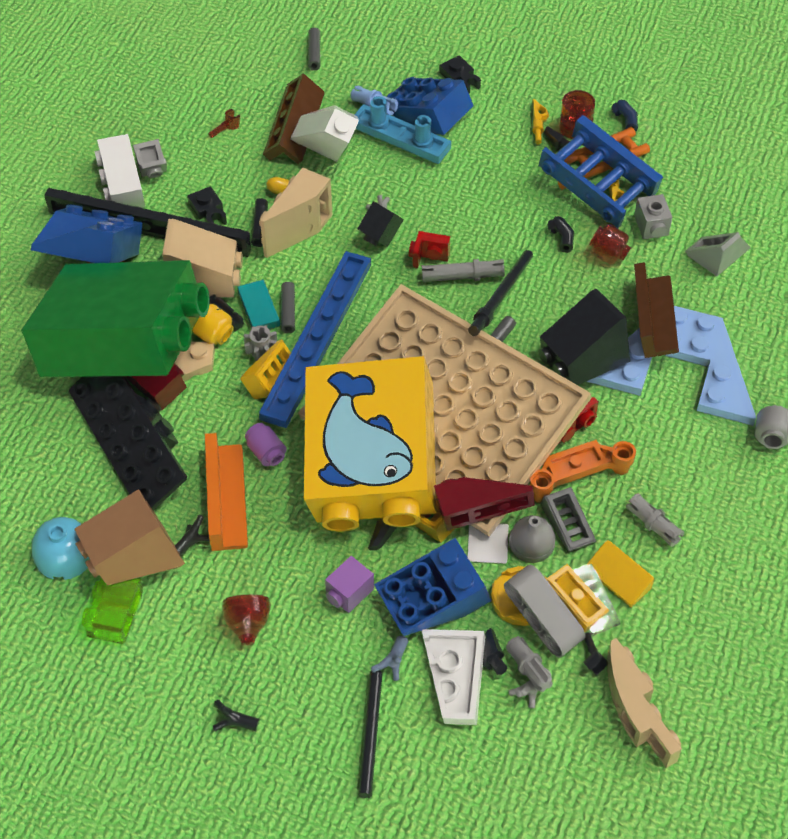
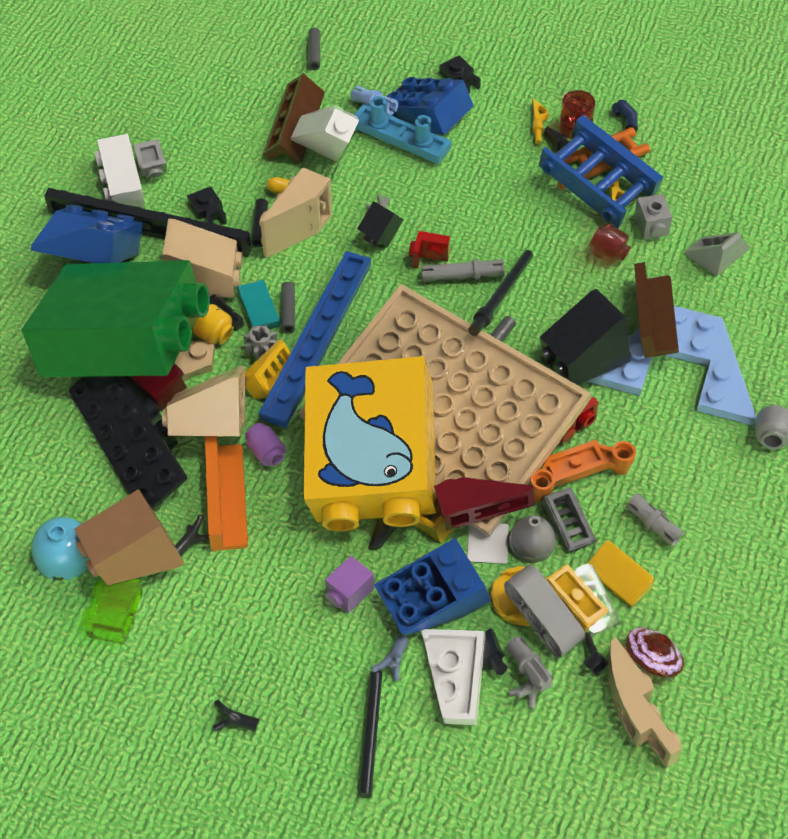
clear red hand [208,109,240,138] -> none
clear red helmet [222,594,271,646] -> none
black arm [547,216,574,253] -> none
none -> tan slope [162,366,246,436]
none -> dish [625,627,685,678]

